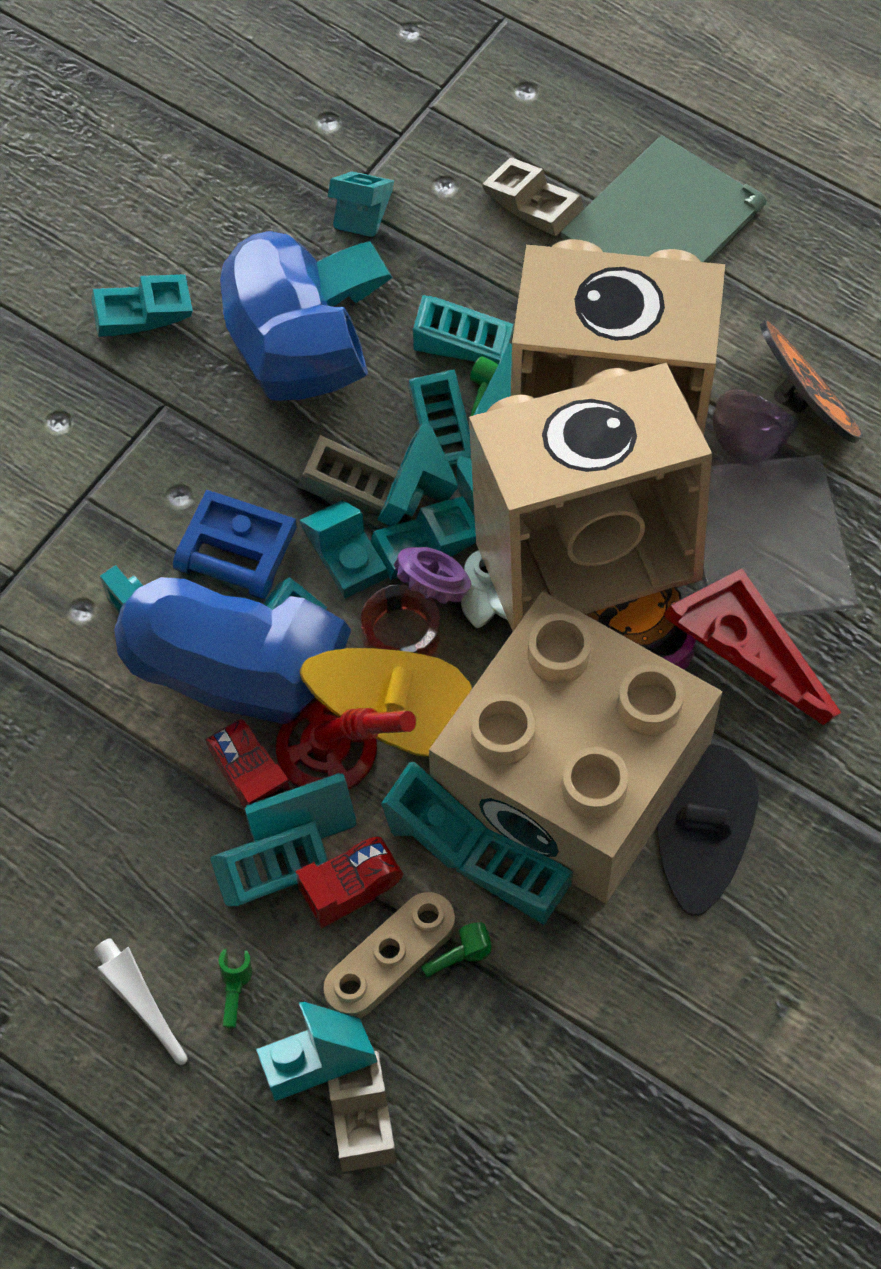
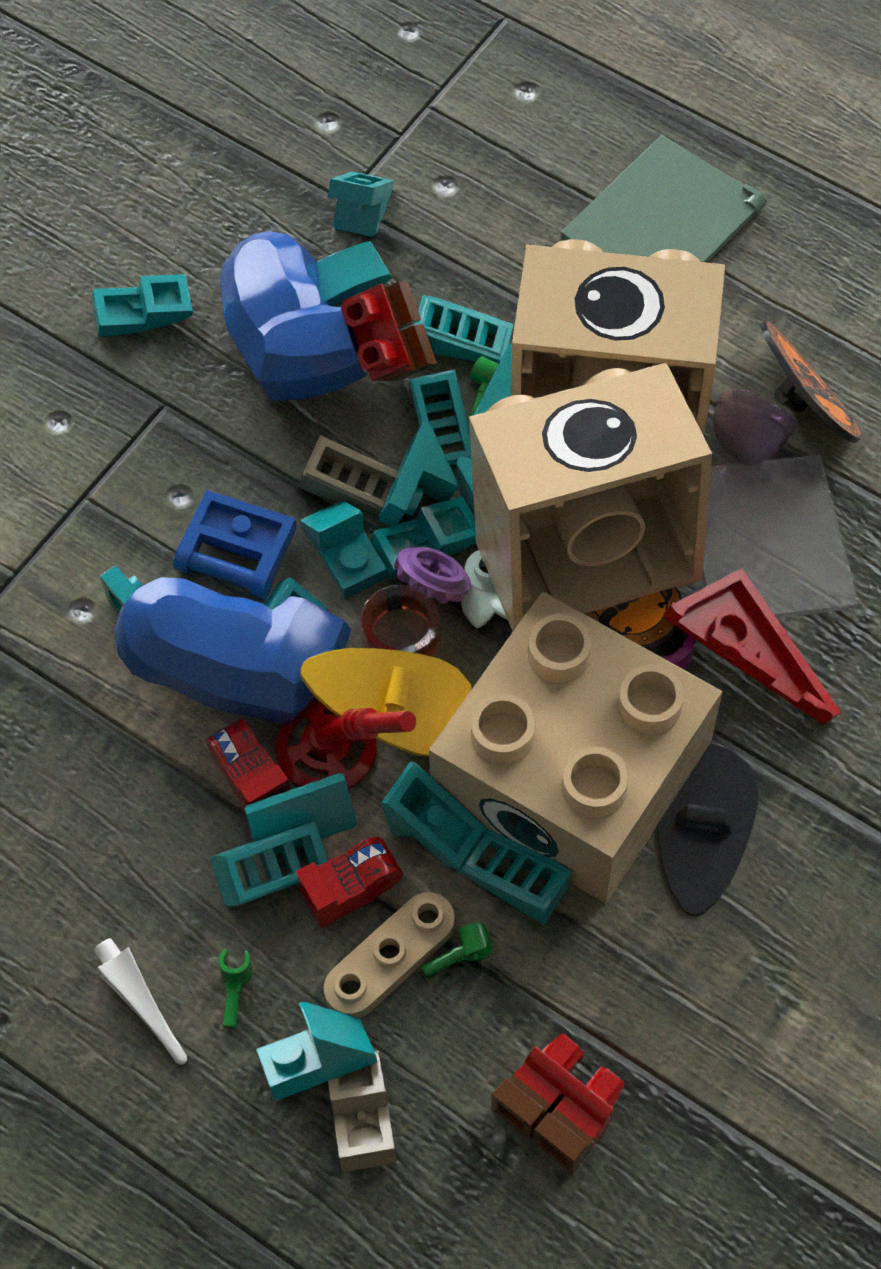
dark tan slope [482,157,584,236] -> none
none -> red hips [341,280,437,381]
none -> hips [491,1034,624,1175]

